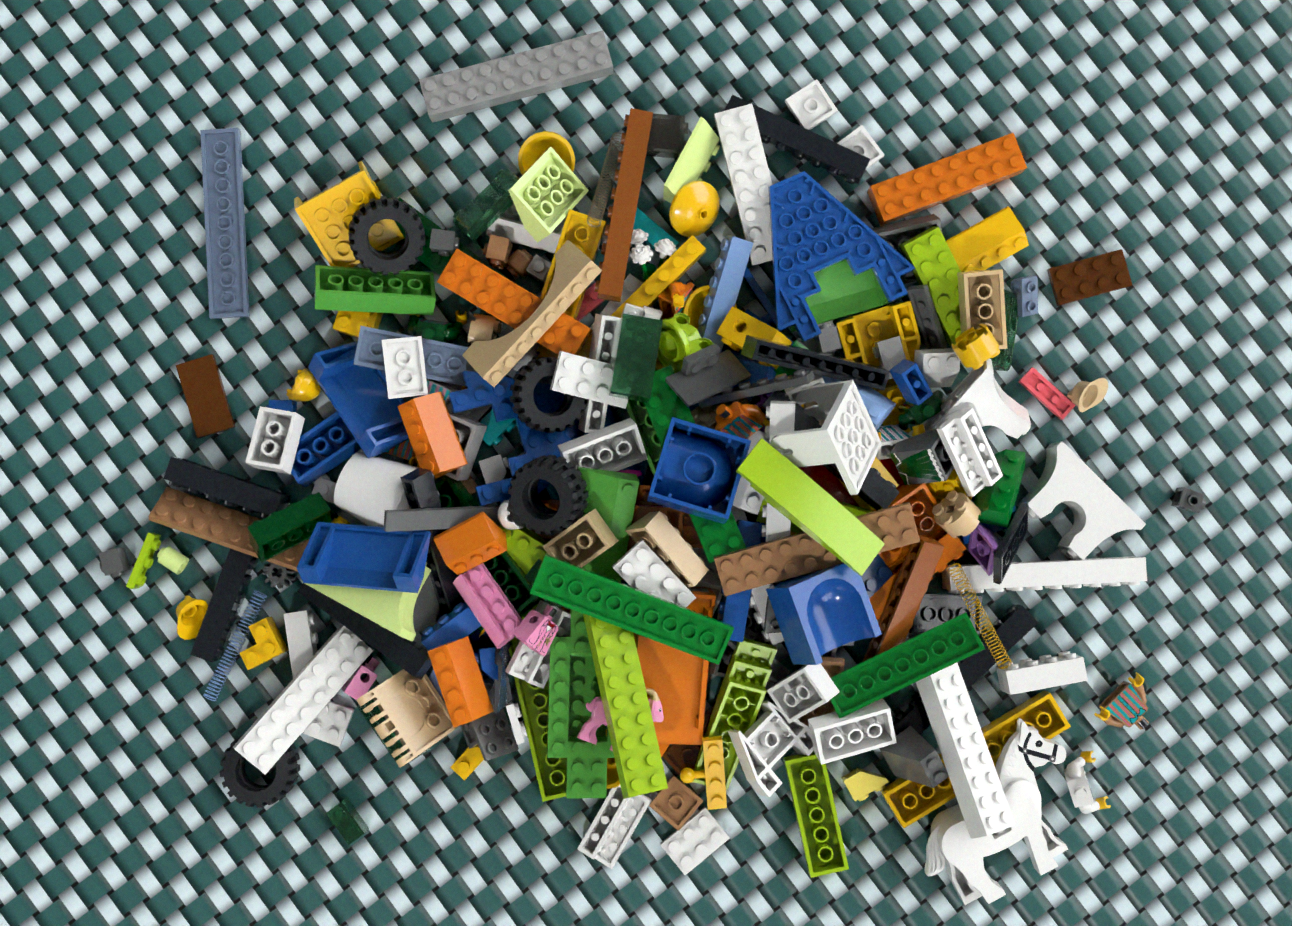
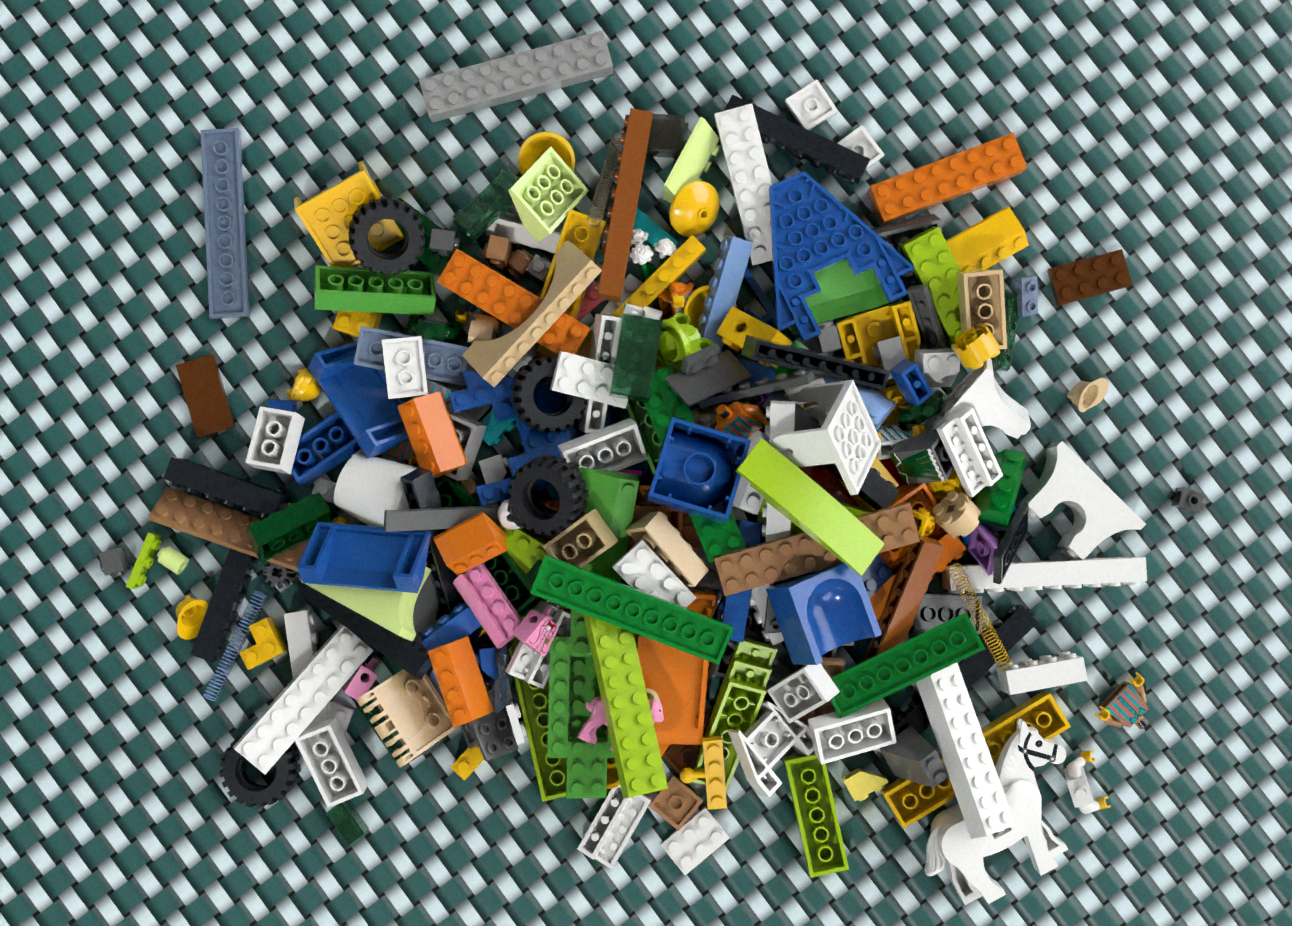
coral plate [1018,367,1076,420] -> none
none -> white brick [295,716,368,808]
none -> yellow brick [912,508,935,536]

